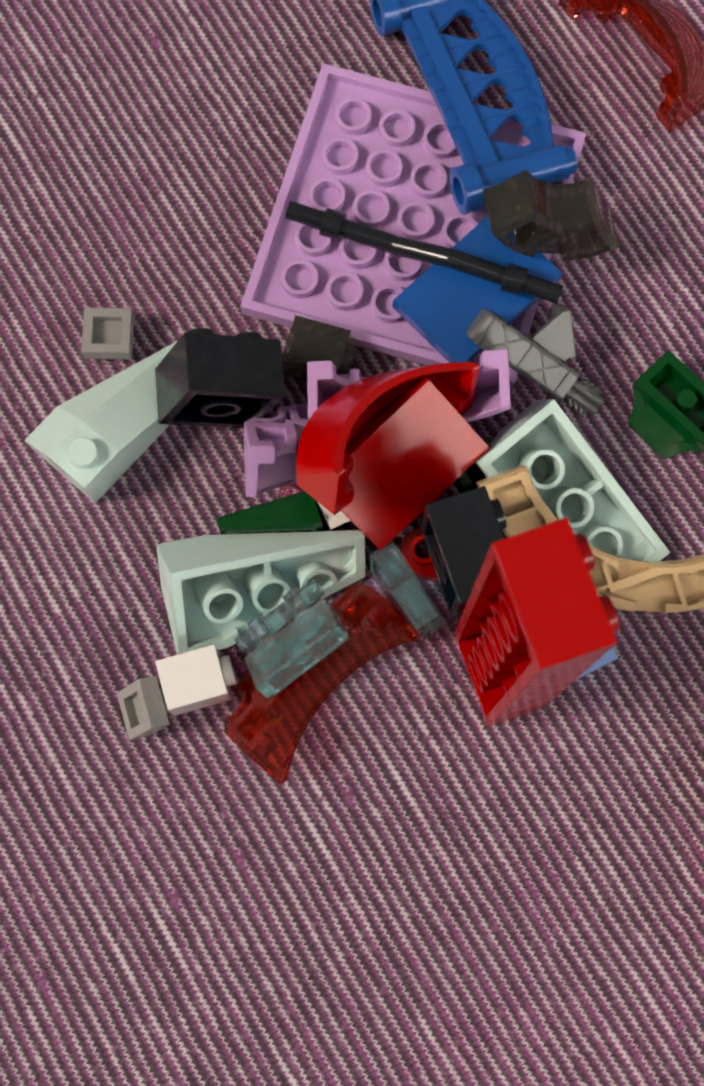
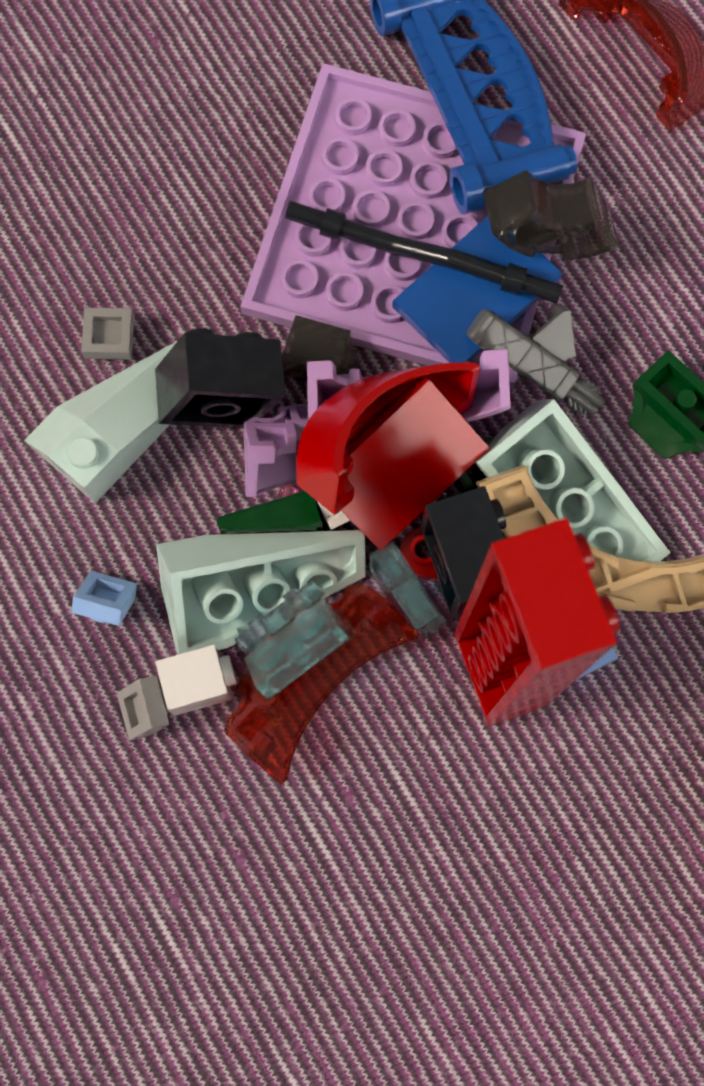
none -> light blue plate [71,571,138,626]

